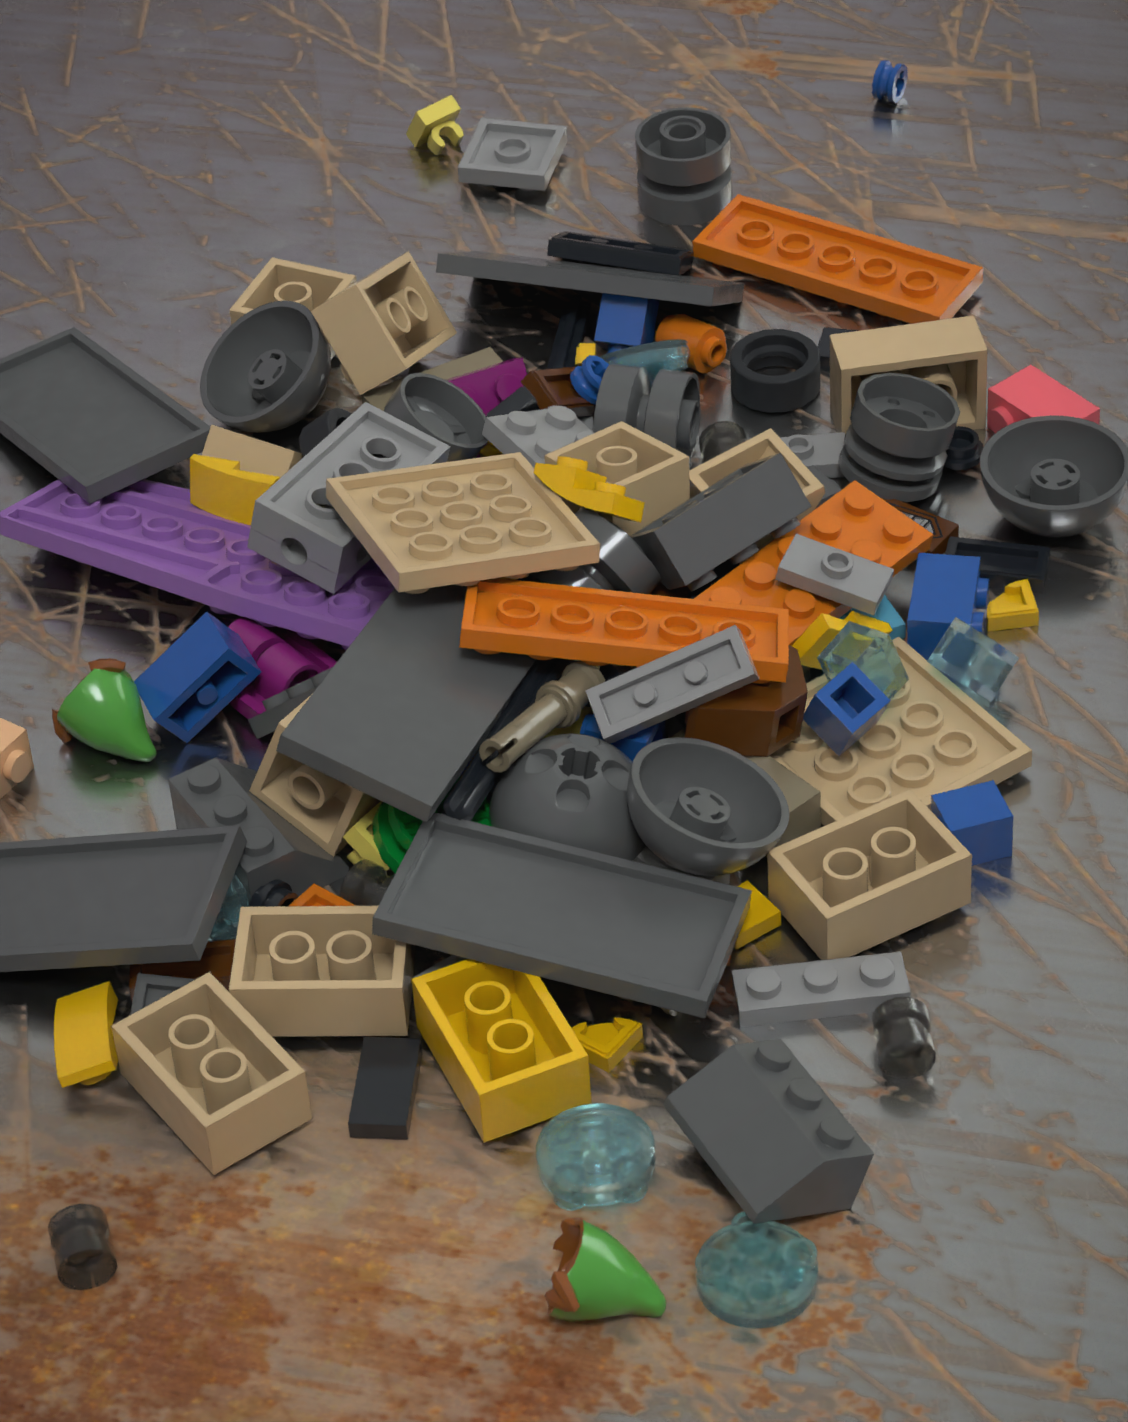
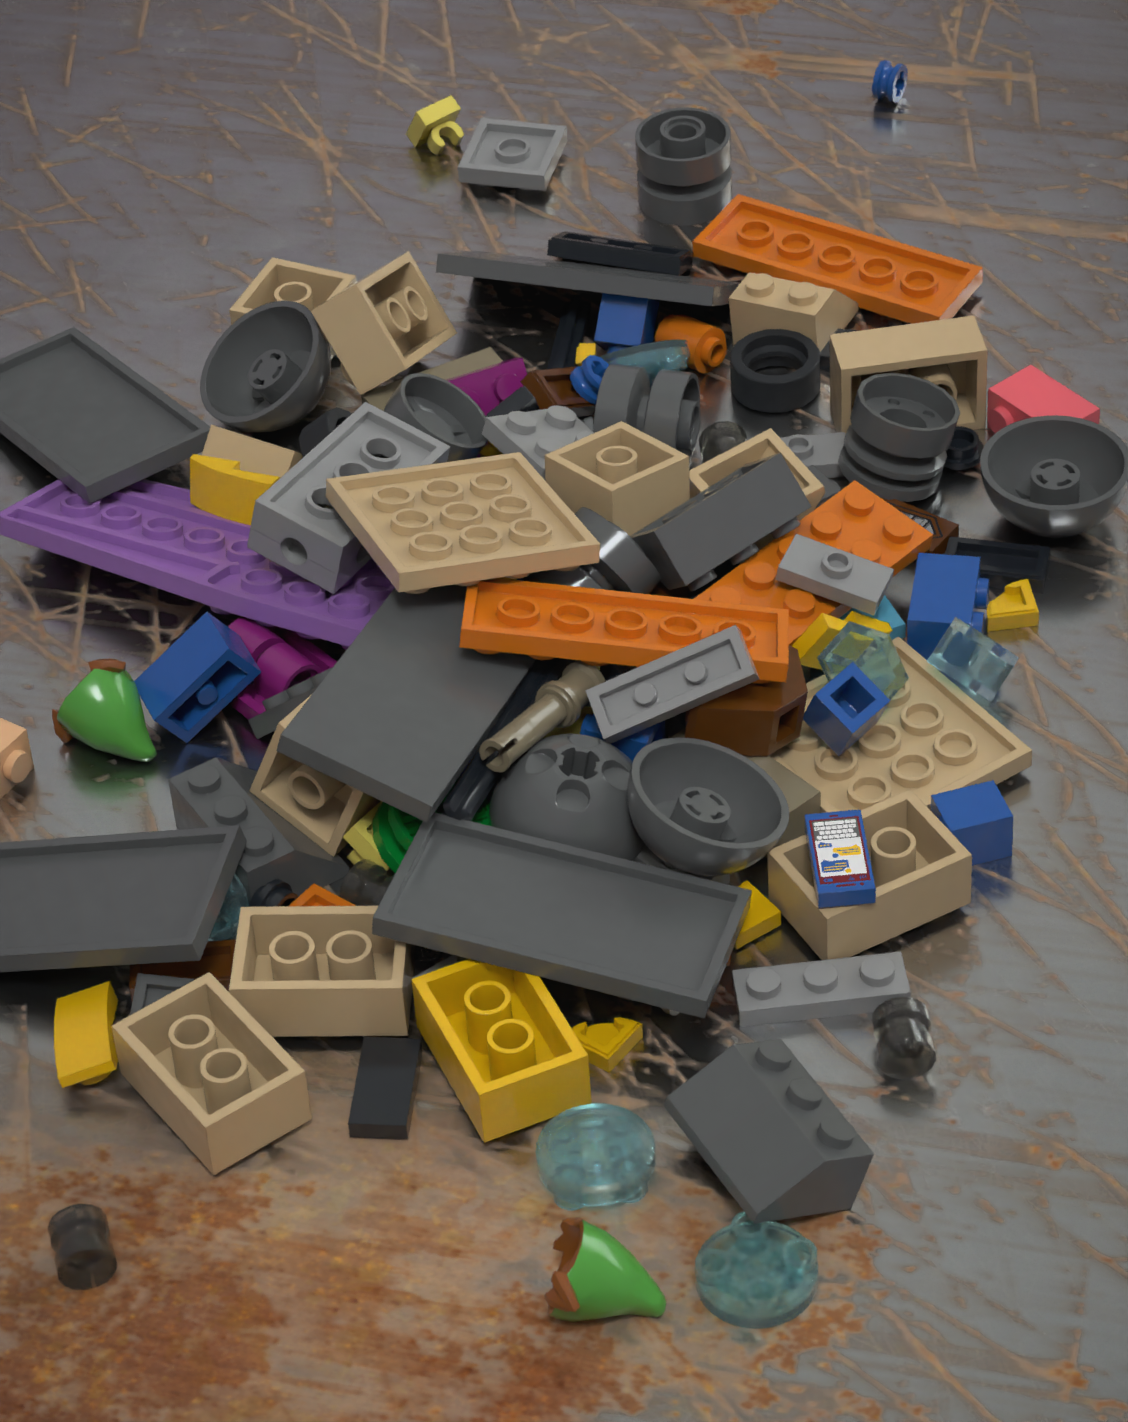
yellow slope [533,456,645,523] -> none
none -> tan slope [729,272,858,352]
none -> tile [804,809,876,908]

